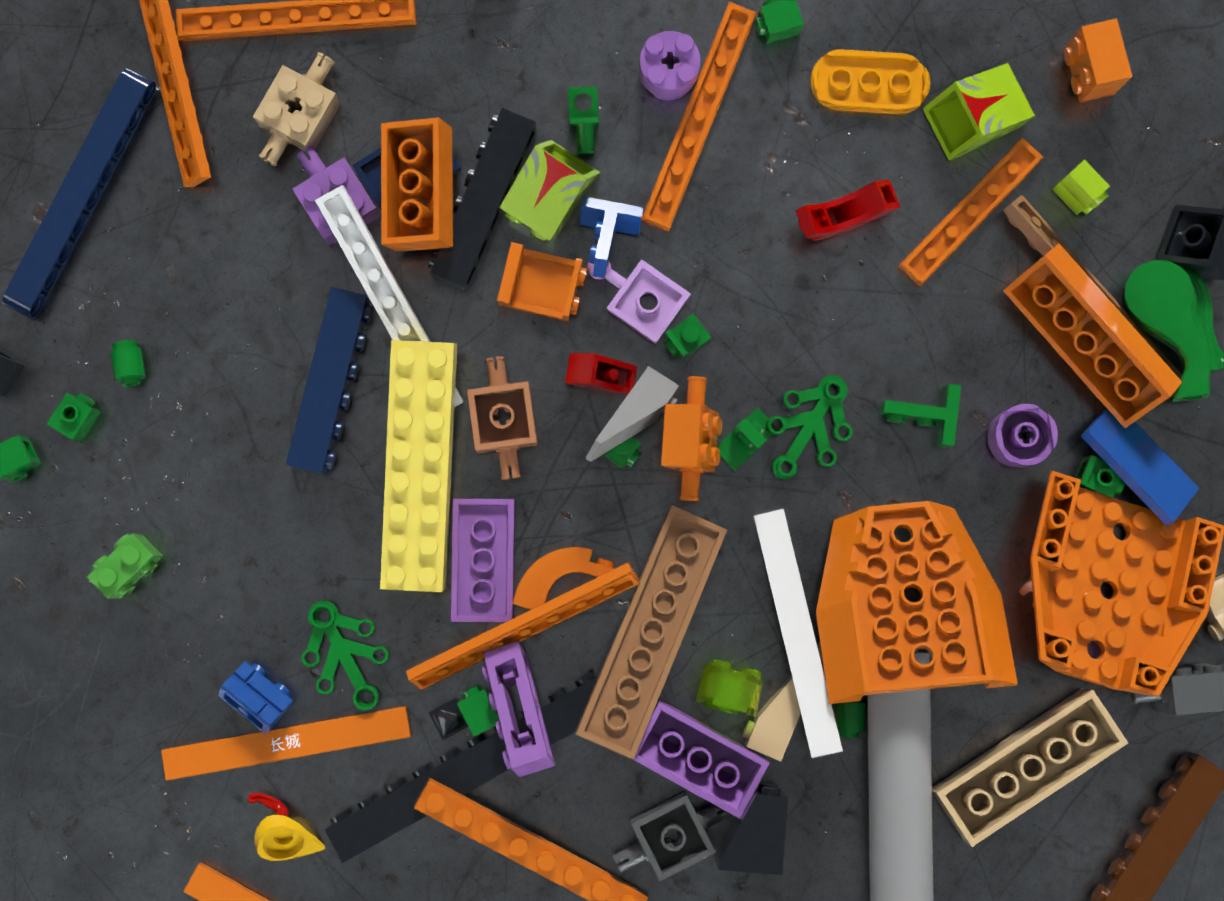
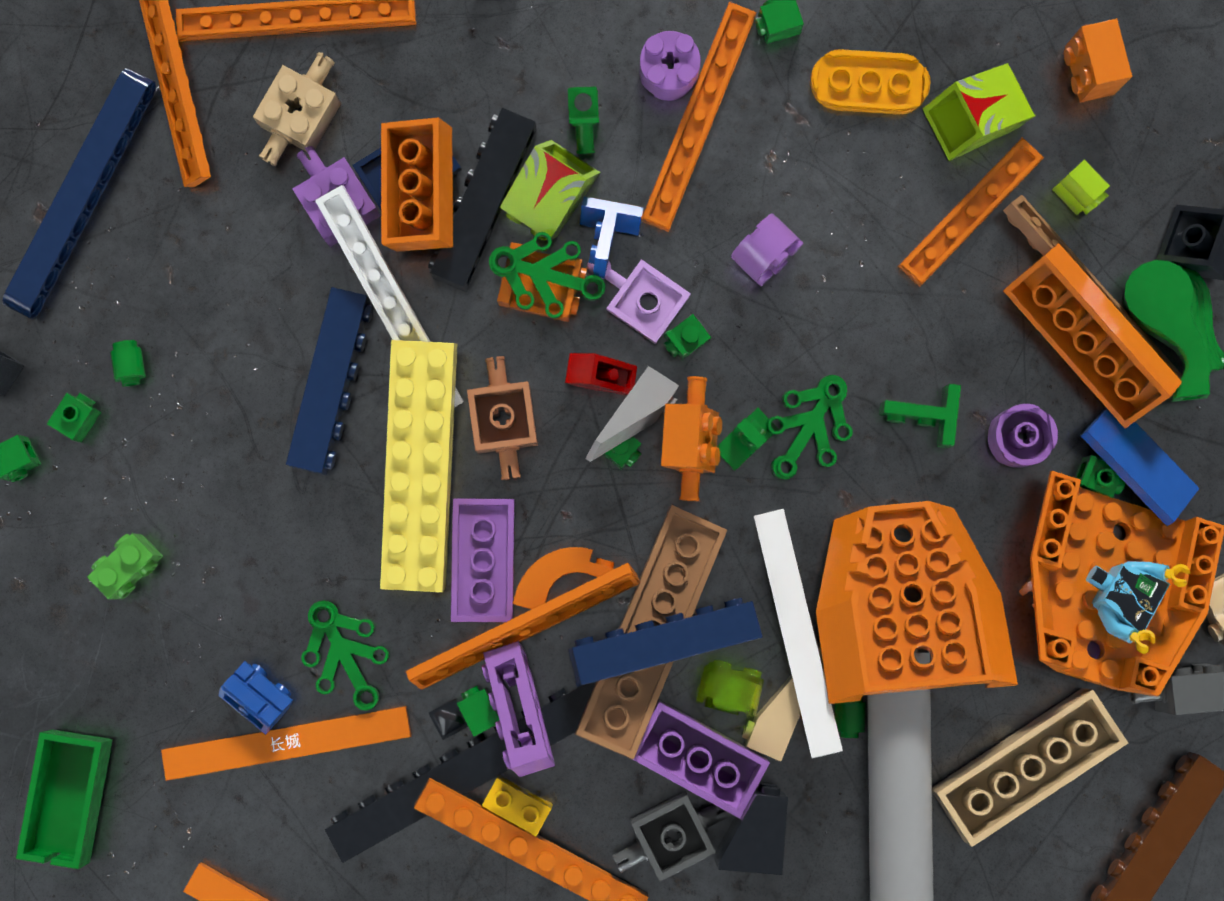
yellow piece [247,793,325,861] -> none
red arch [795,179,901,241] -> none
none -> green piece [16,729,113,869]
none -> yellow brick [482,775,553,837]
none -> green plant [489,232,605,319]
none -> dark blue brick [568,598,763,687]
none -> medium lavender brick [731,213,804,287]
none -> torso [1086,561,1191,654]

